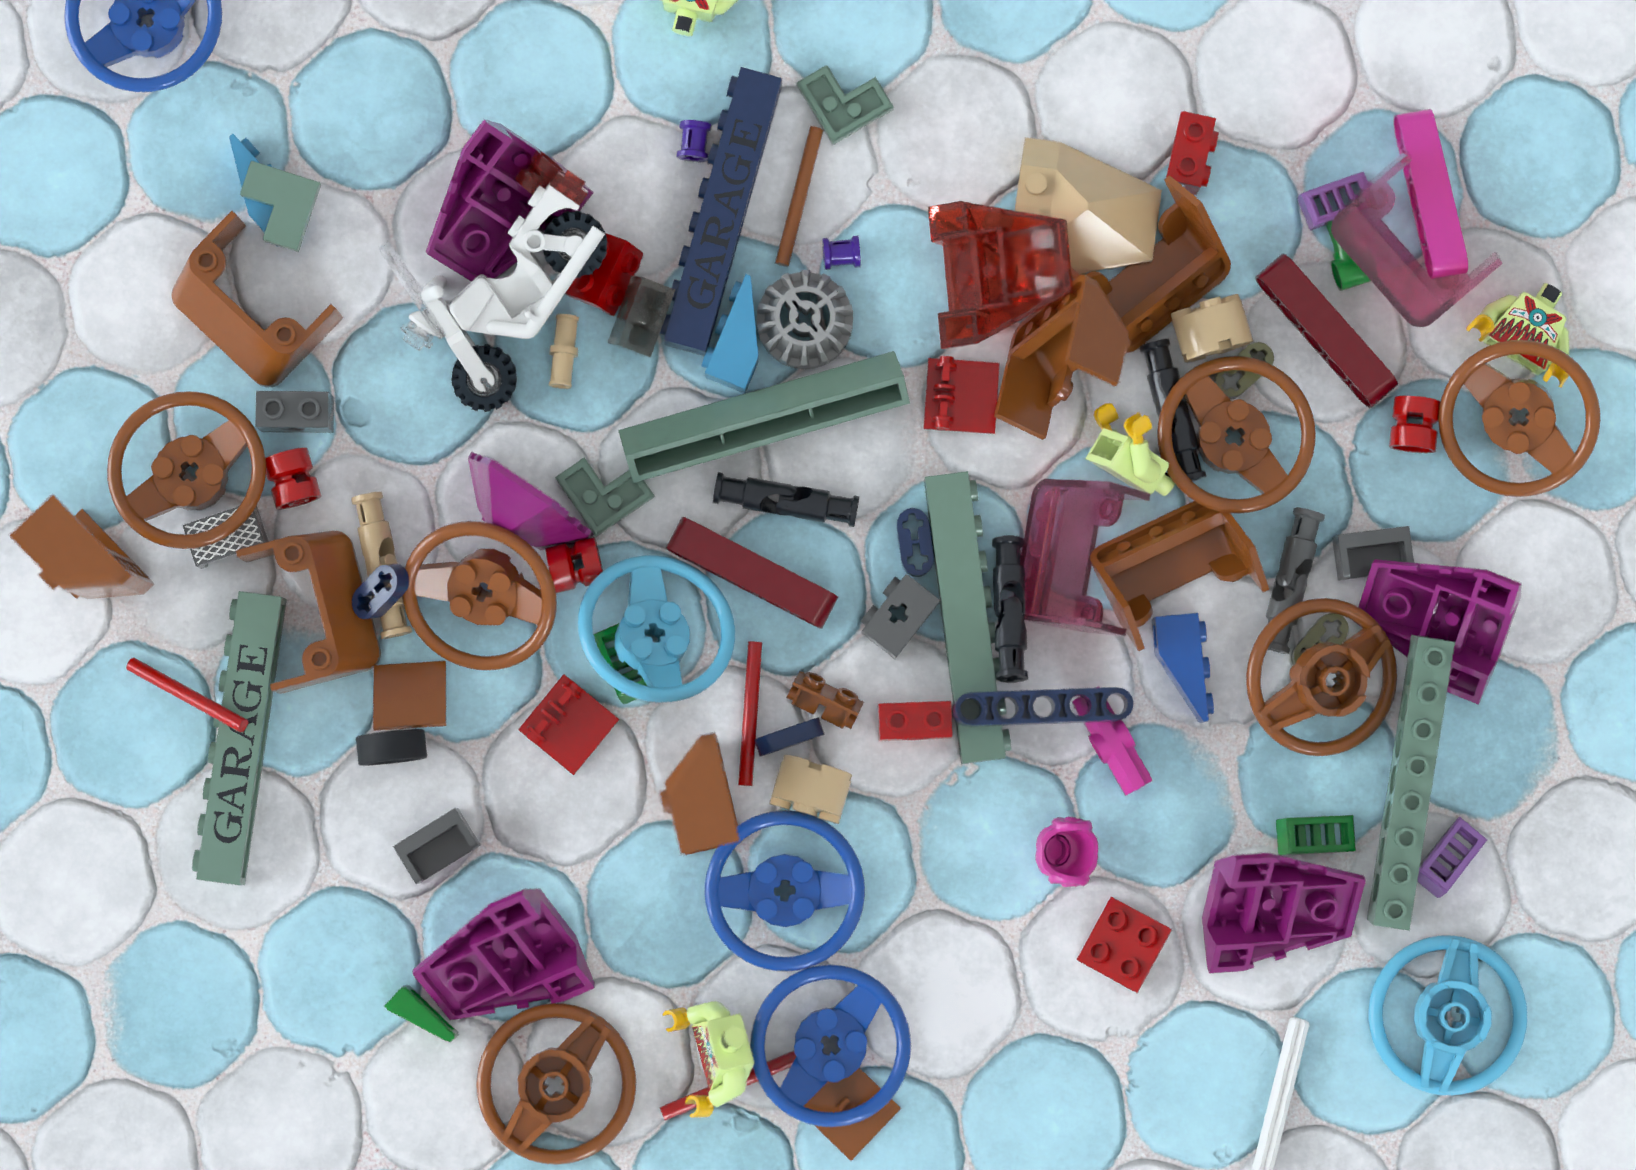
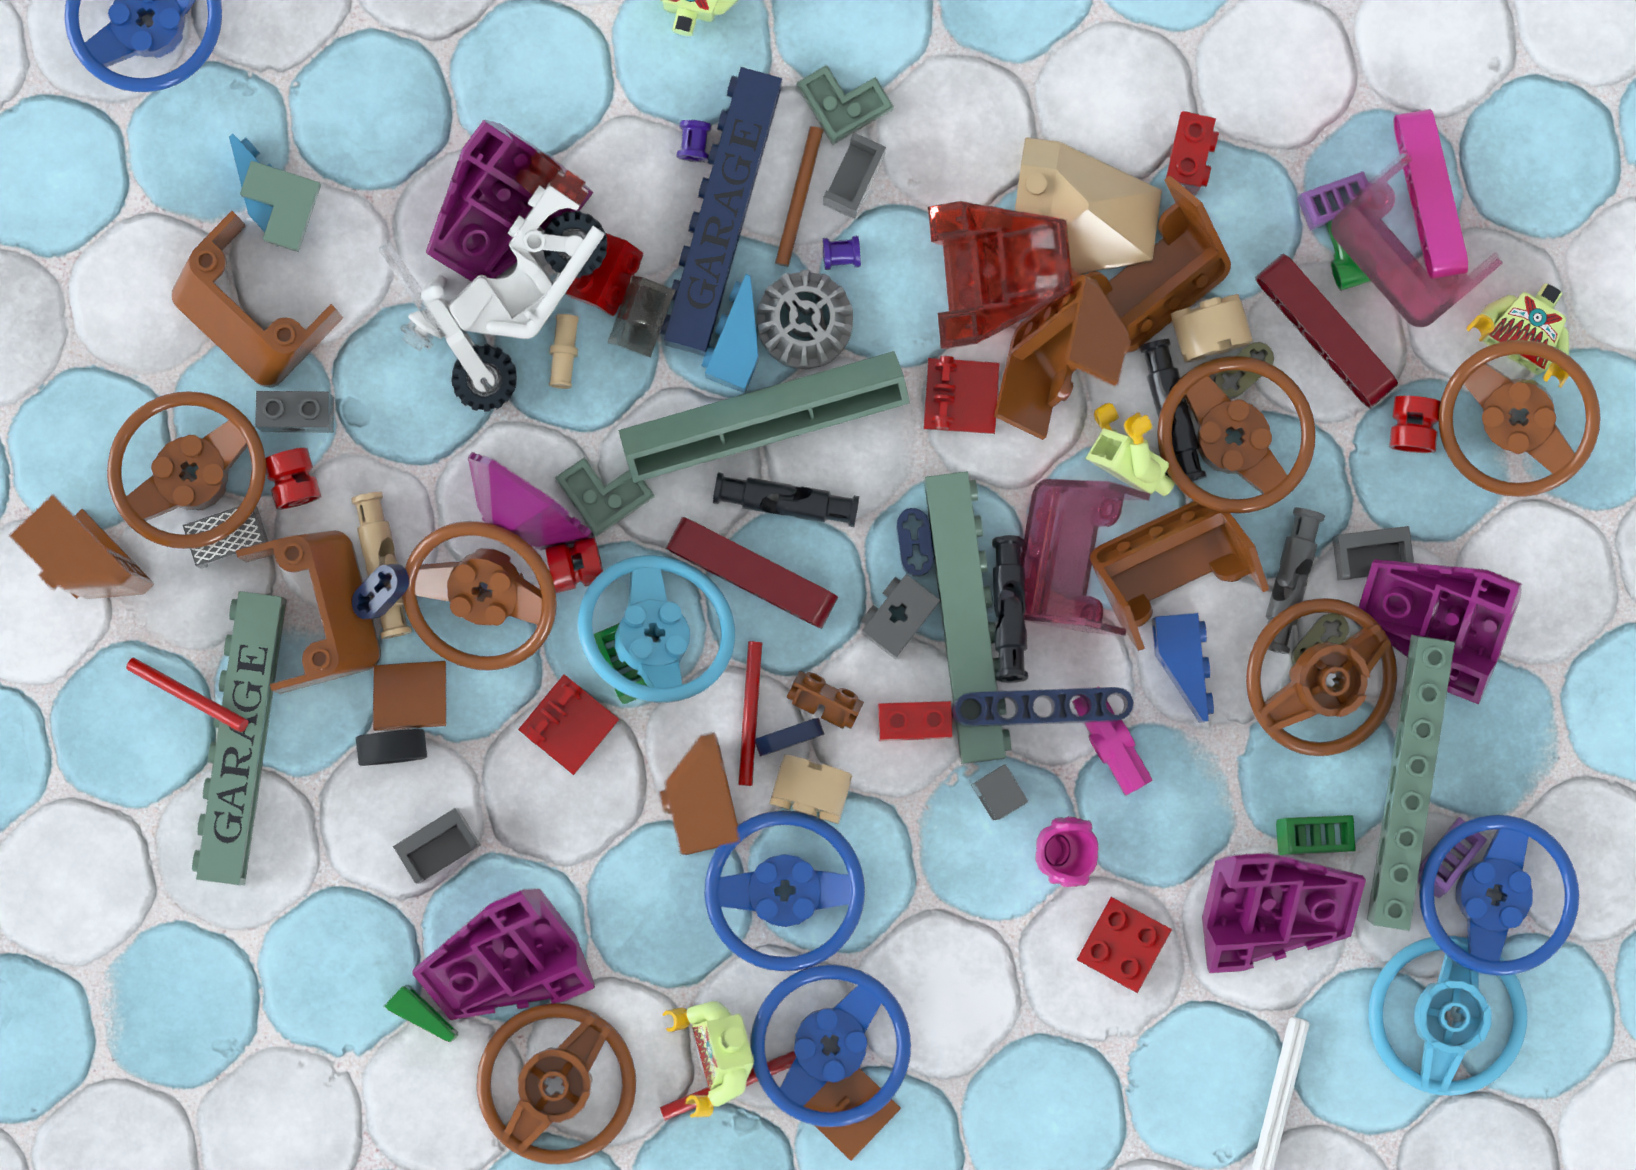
none -> dark grey panel [823,133,886,219]
none -> dark grey panel [971,764,1029,820]
none -> blue piece [1419,815,1579,976]

